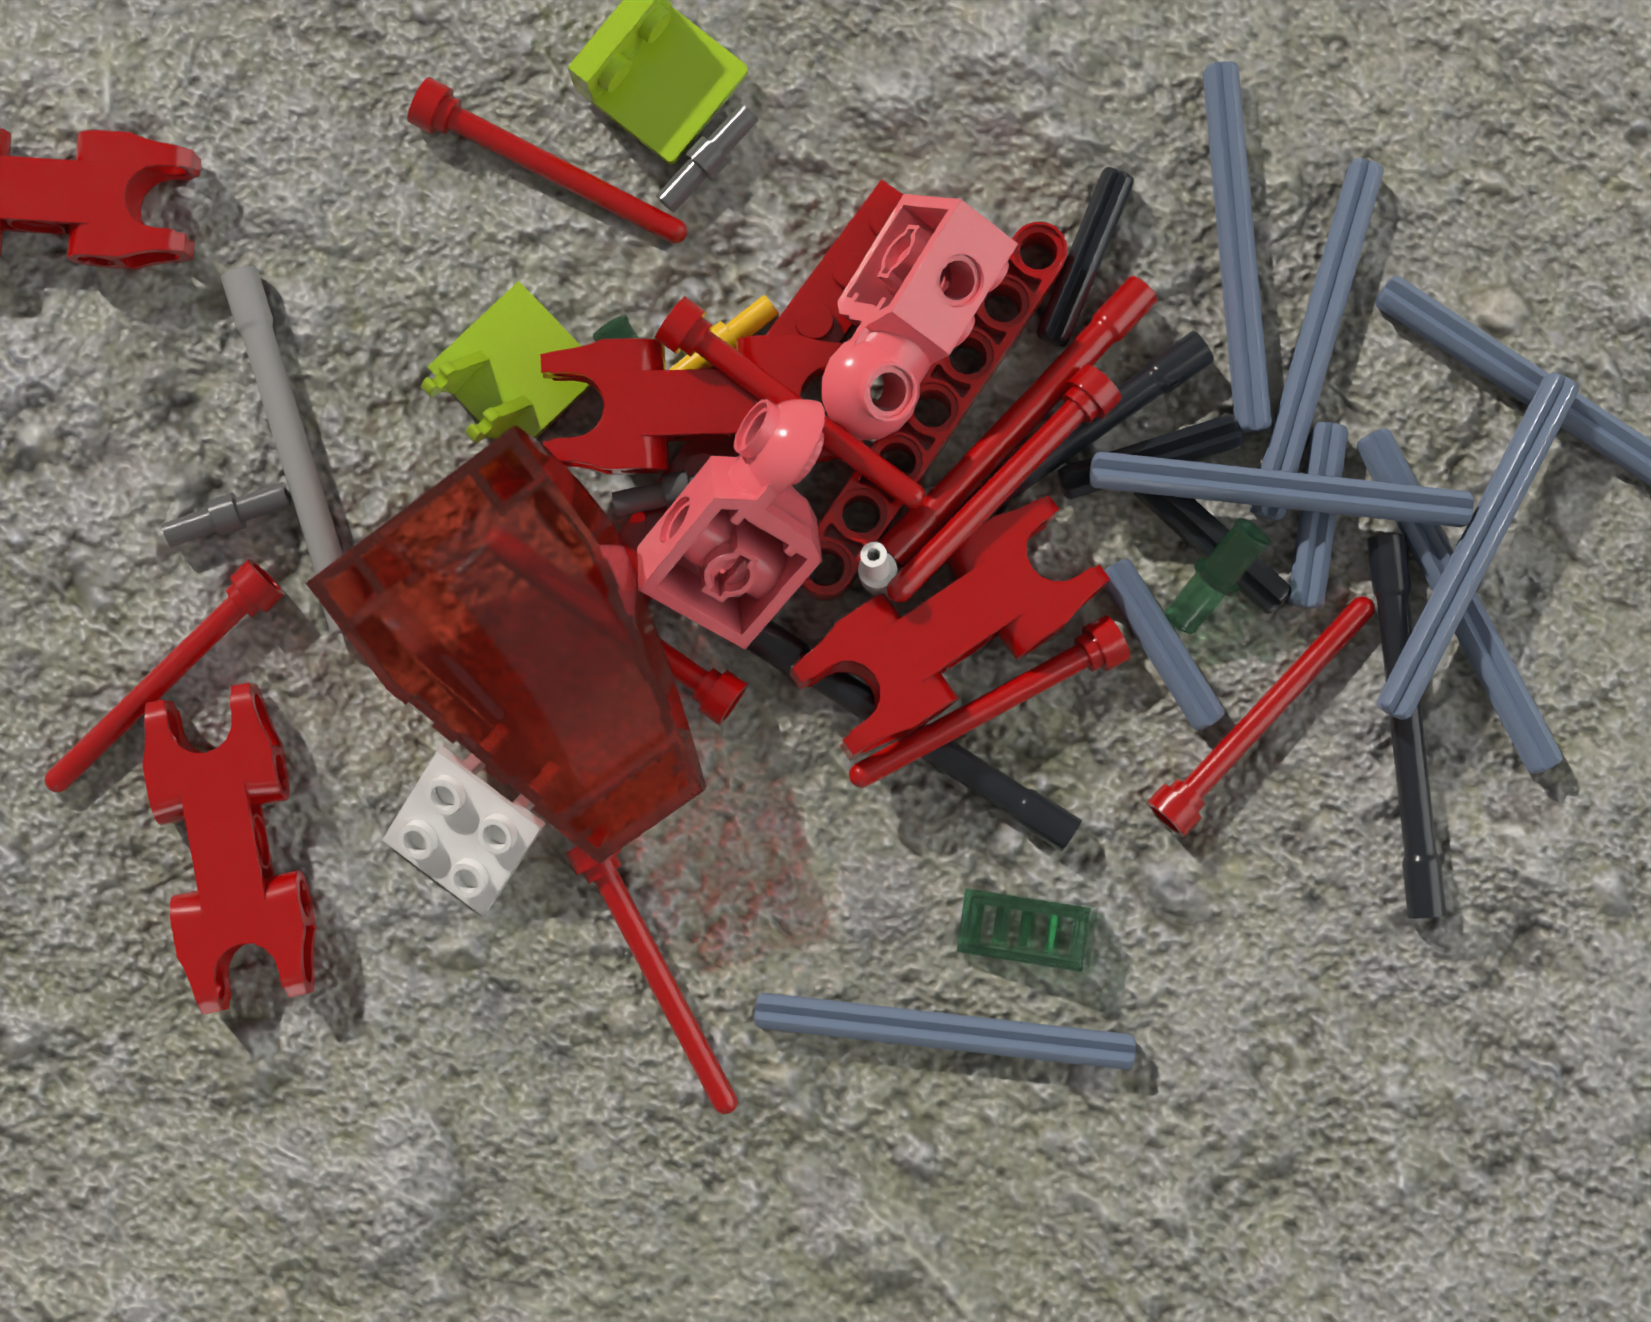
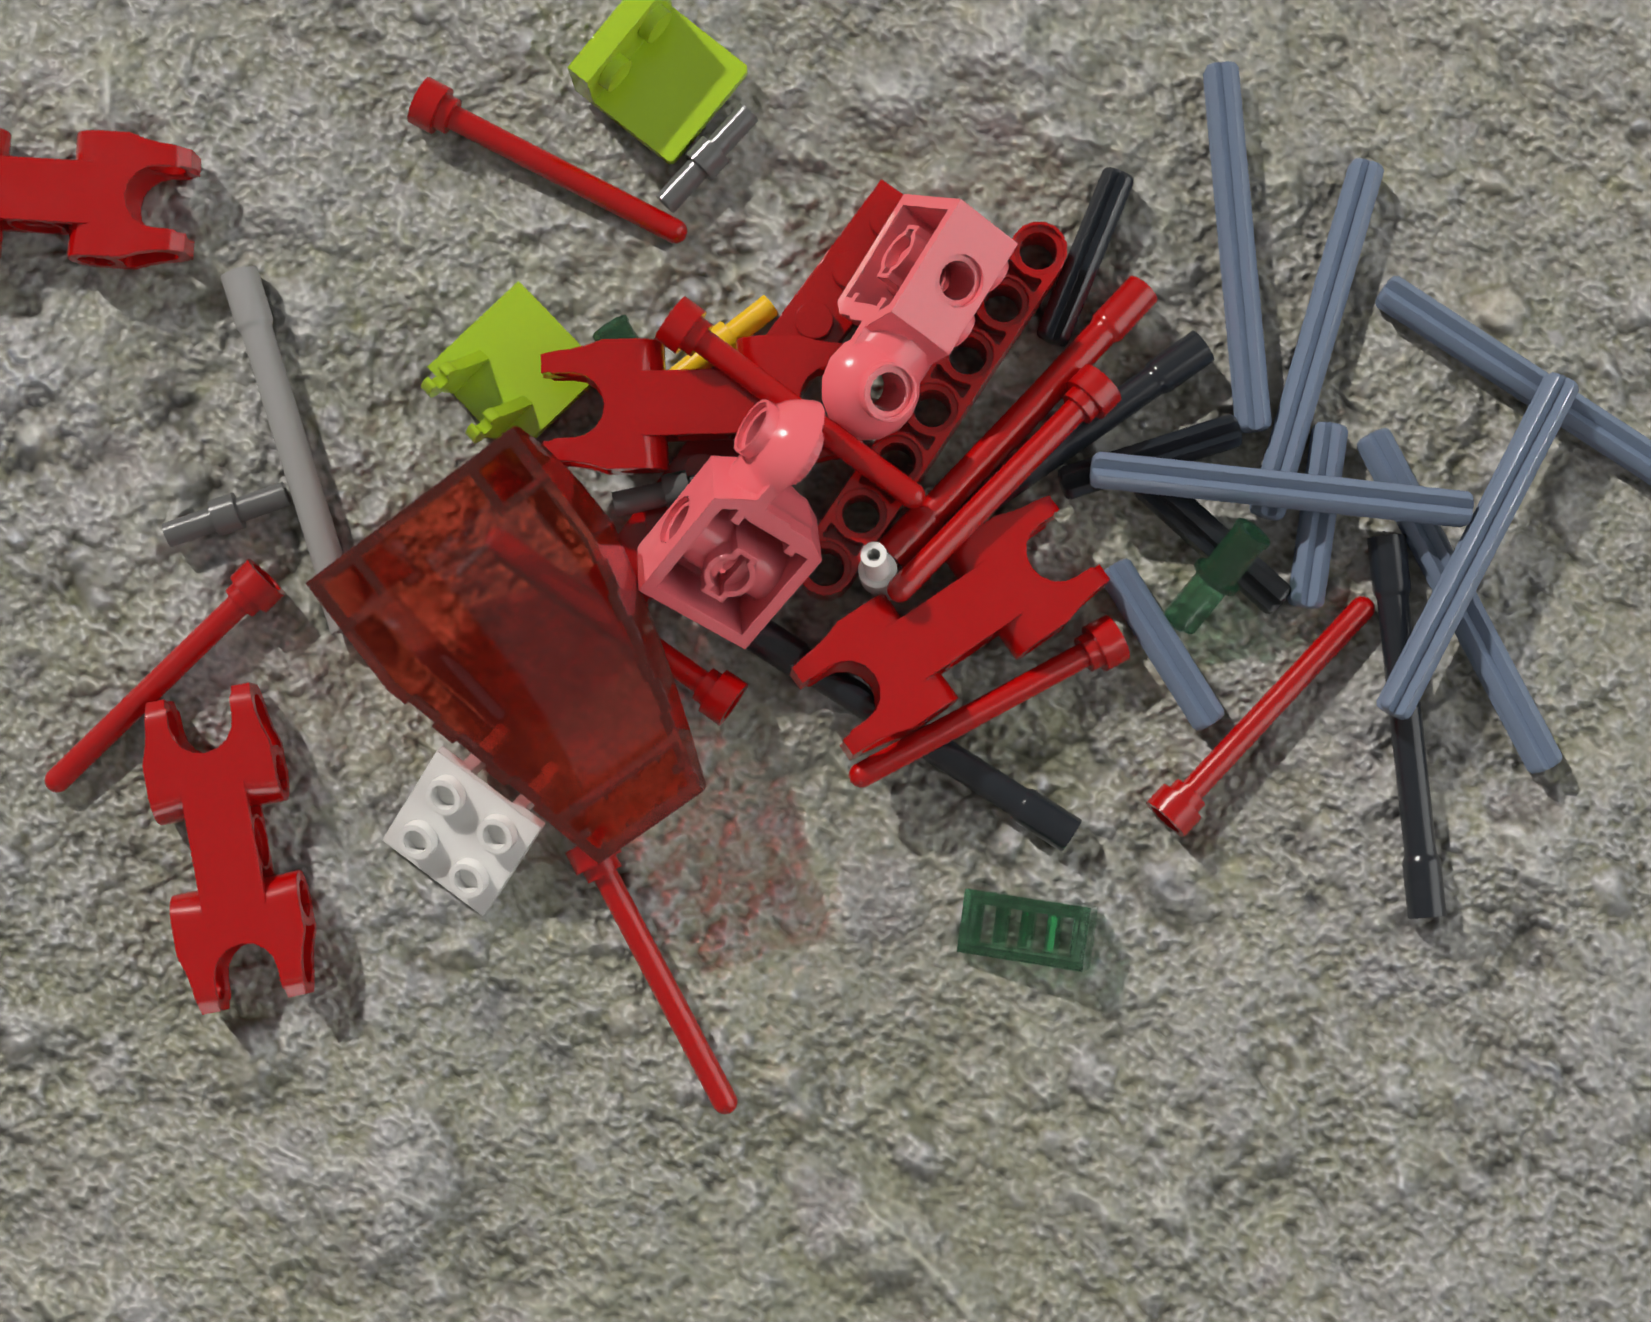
sand blue axle [754,993,1136,1070] -> none

